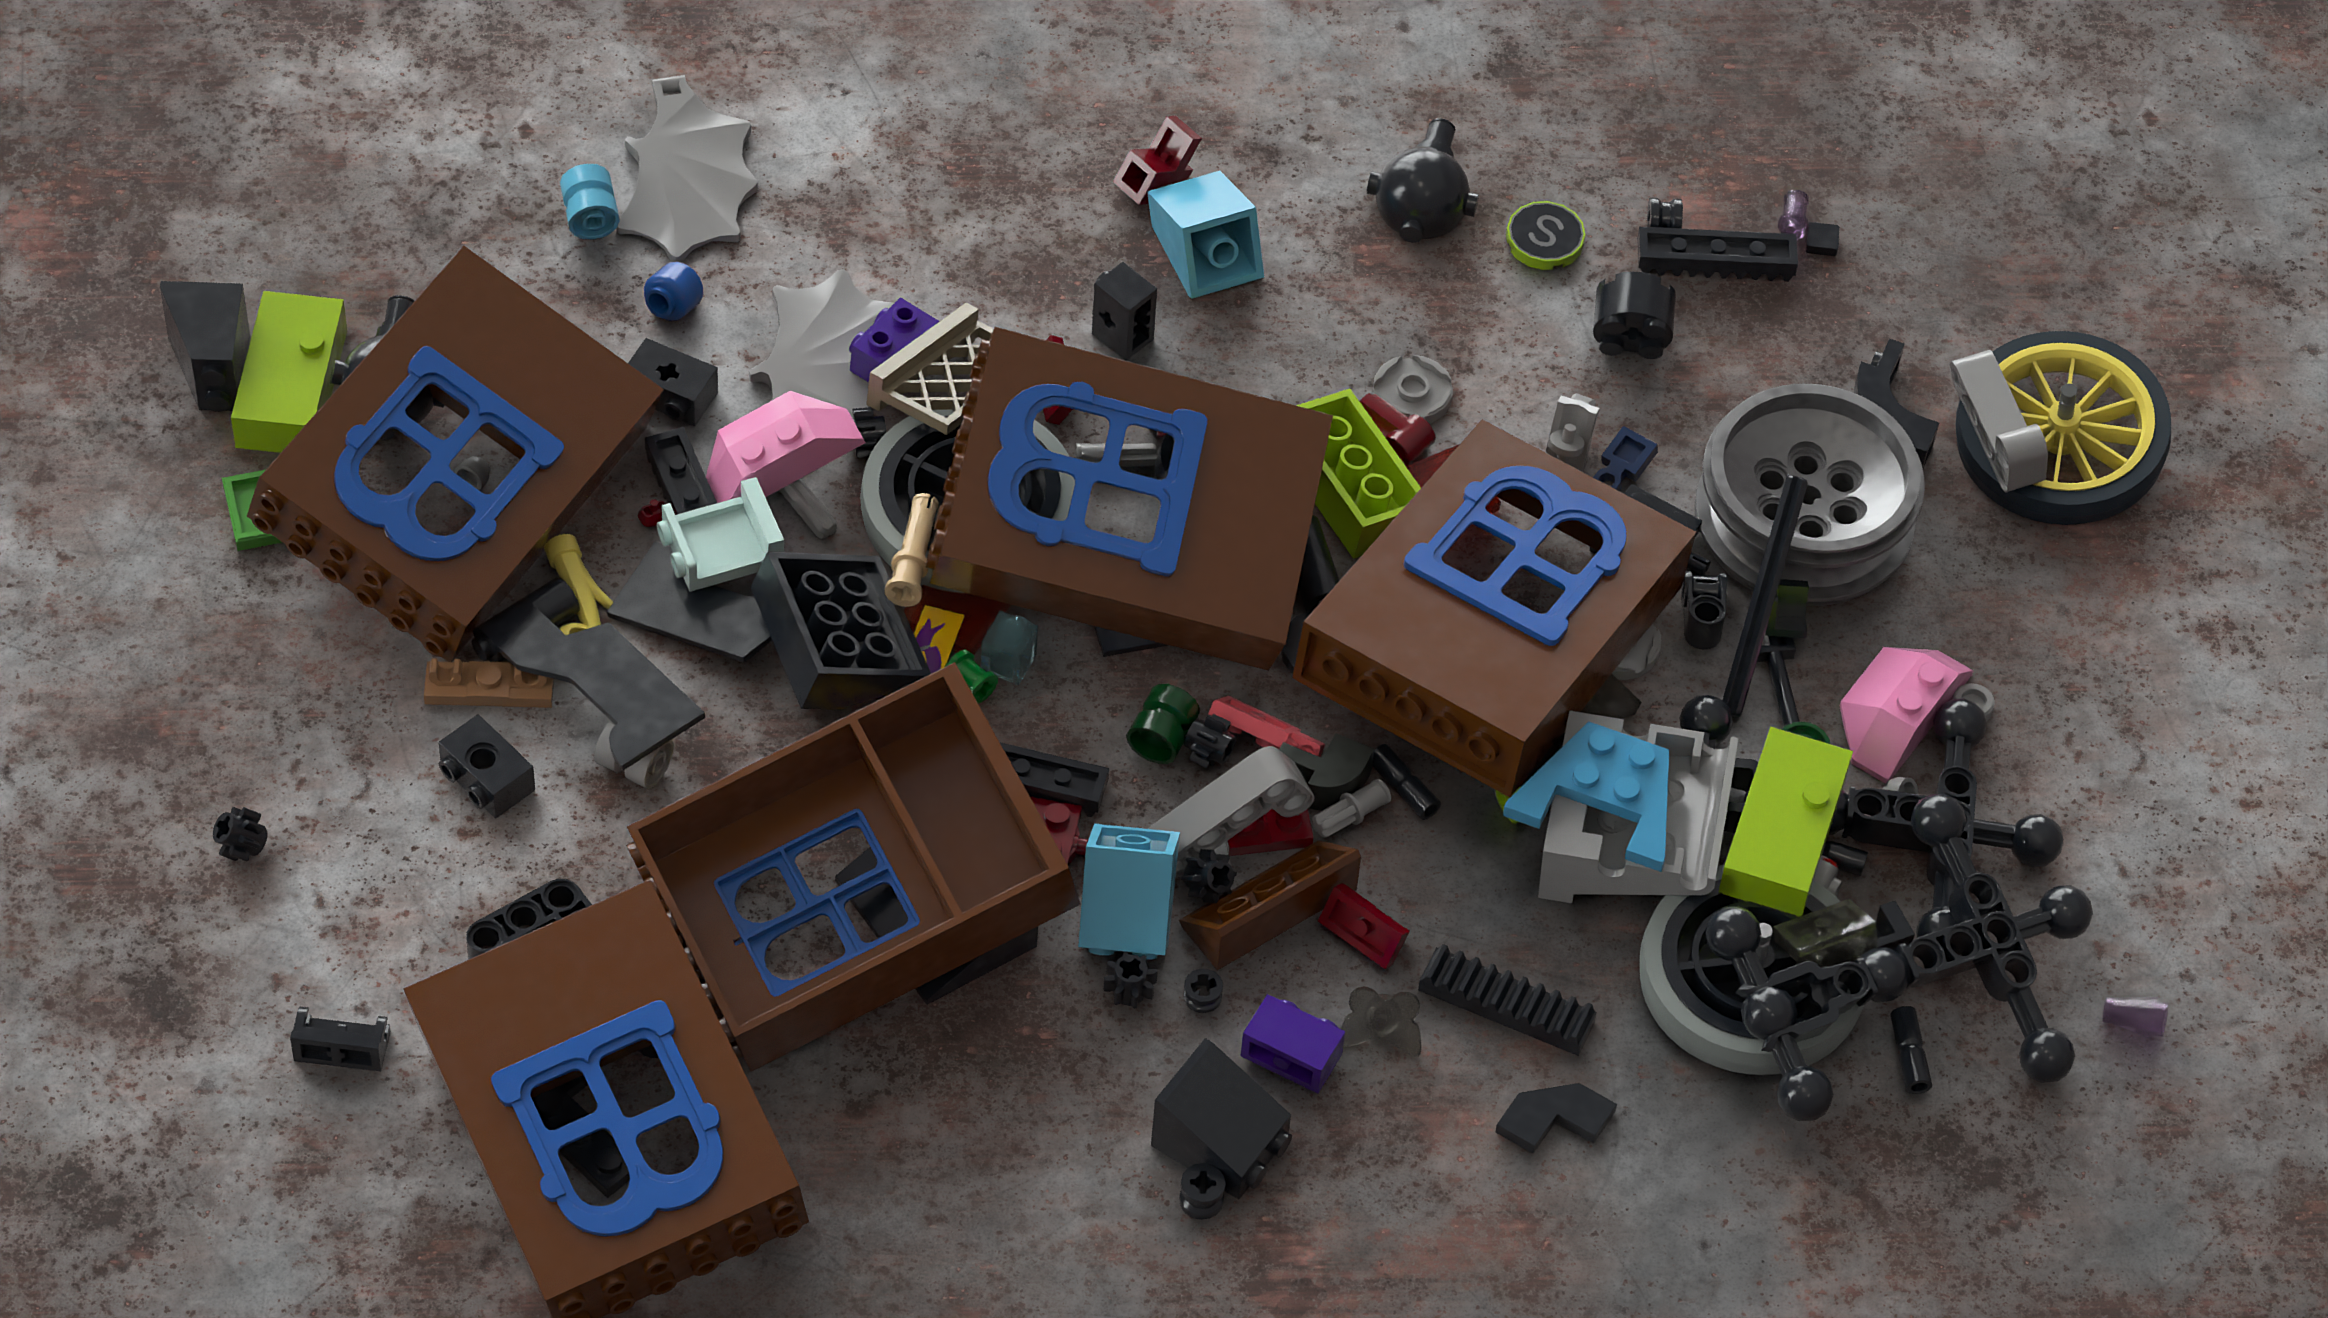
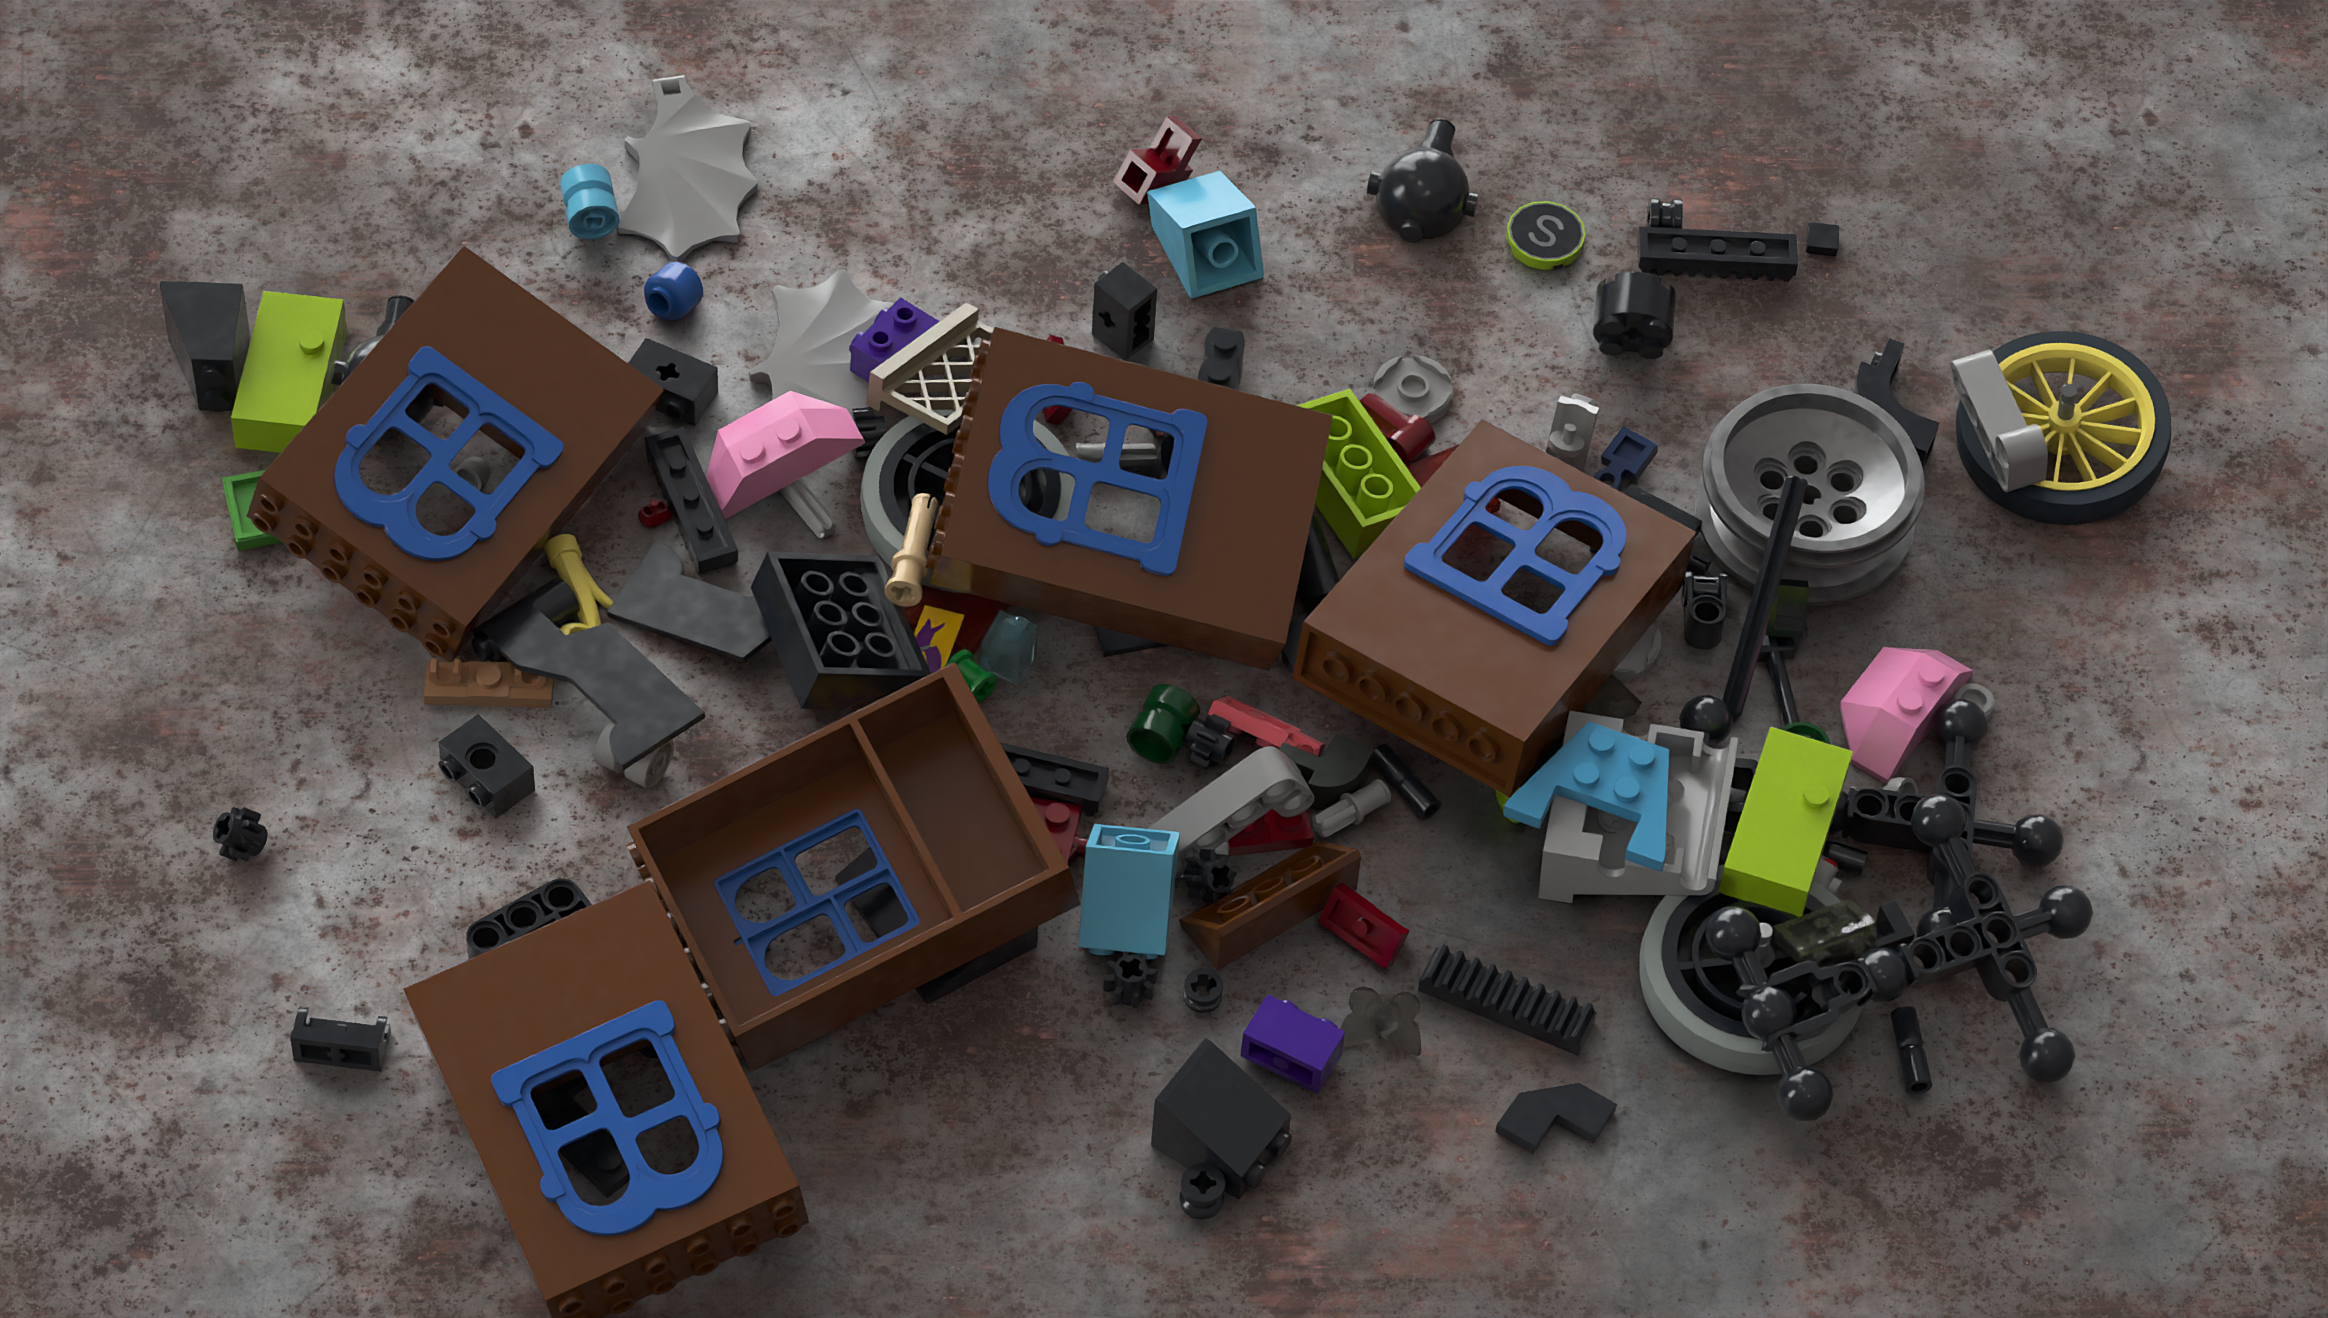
light aqua panel [657,477,784,592] -> none
clear purple pin [1778,190,1809,239] -> none
clear purple cone [2102,996,2169,1039] -> none
none -> black brick [1198,327,1245,390]

